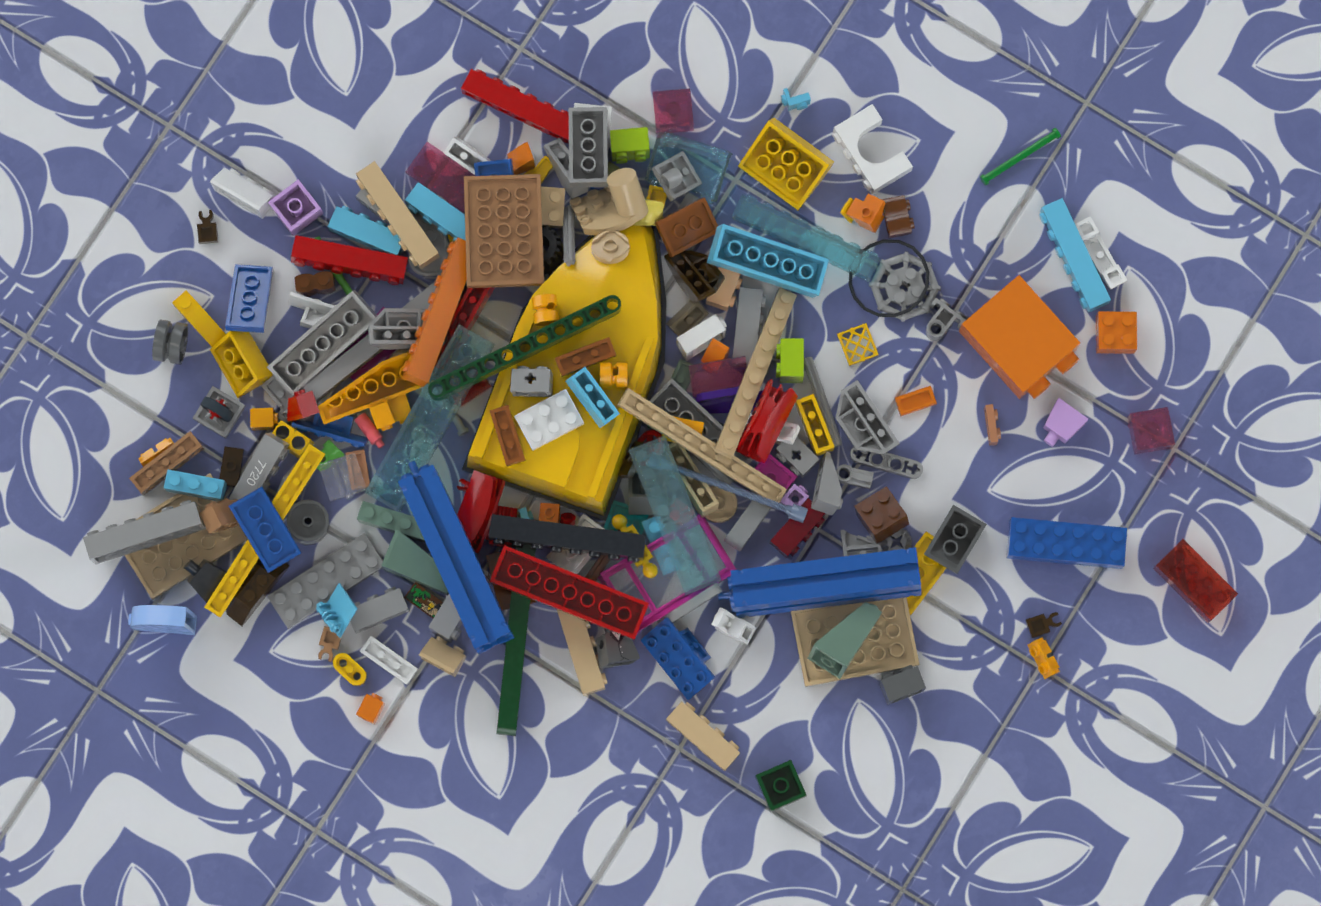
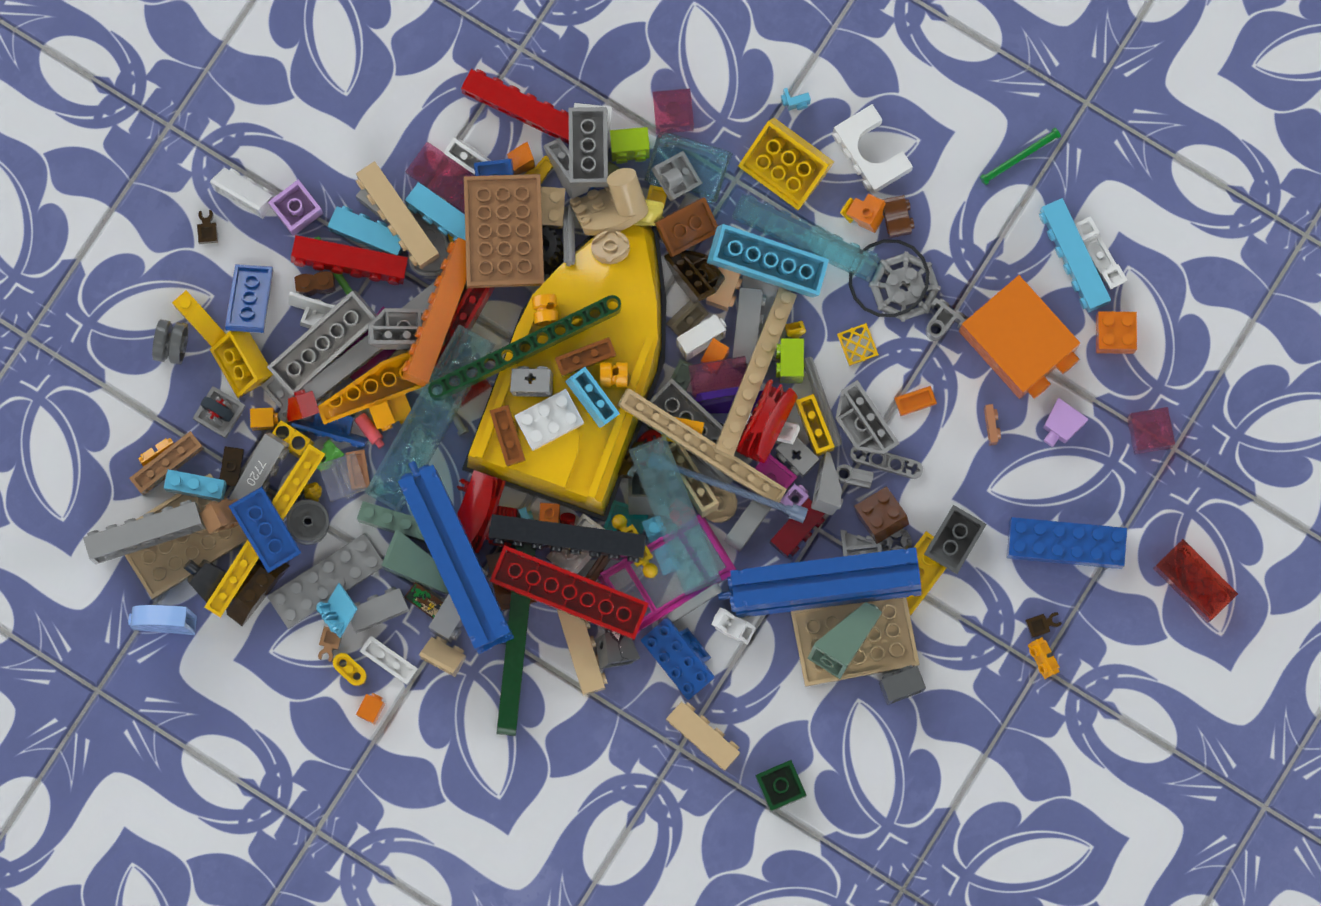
none -> yellow plate [303,482,322,502]
none -> yellow slope [784,321,806,338]

